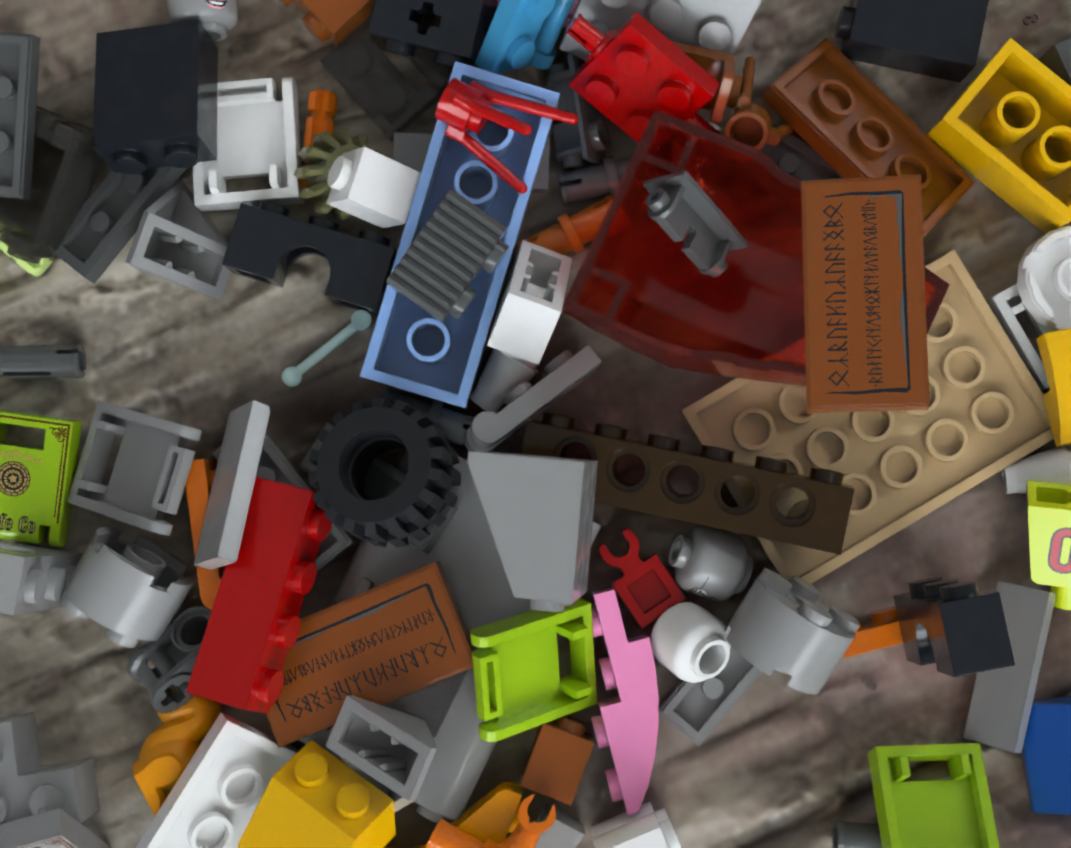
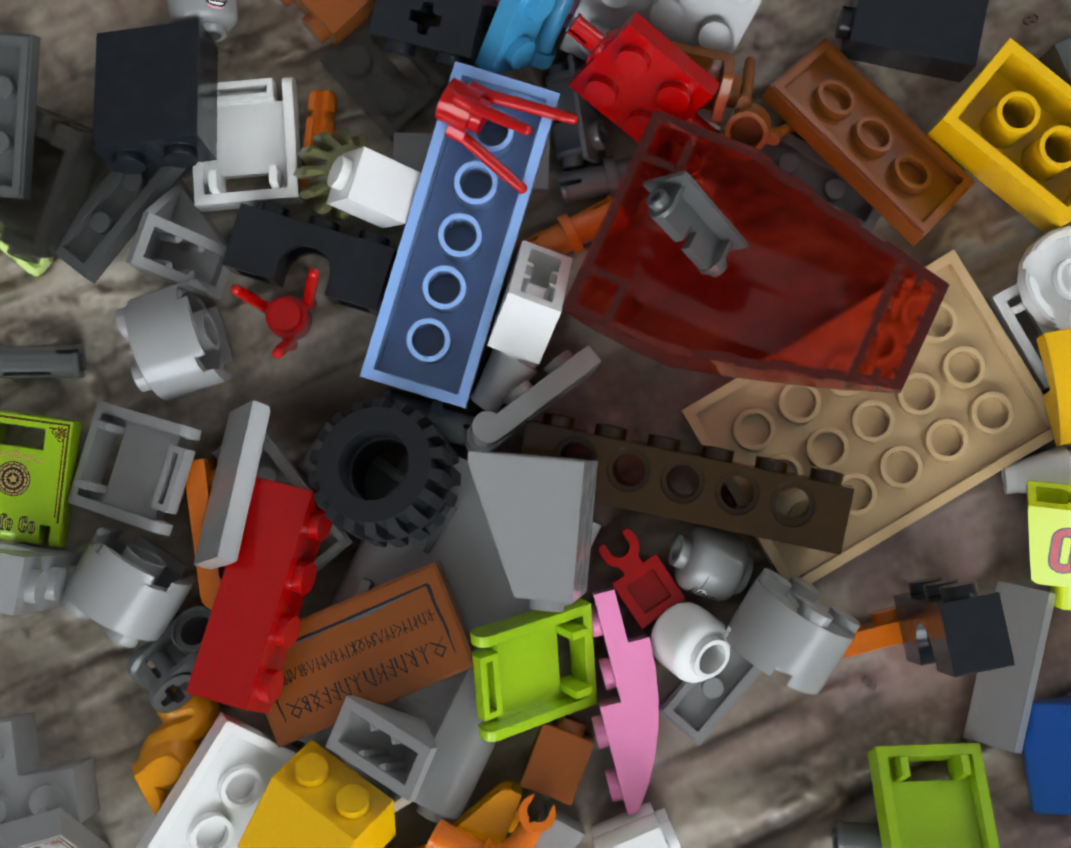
light aqua hinge [281,310,372,387] -> none
dark grey brick [386,189,510,324] -> none
dark orange tile [801,175,930,413] -> none
none -> light grey brick [116,278,233,401]
none -> red plant [230,268,319,359]

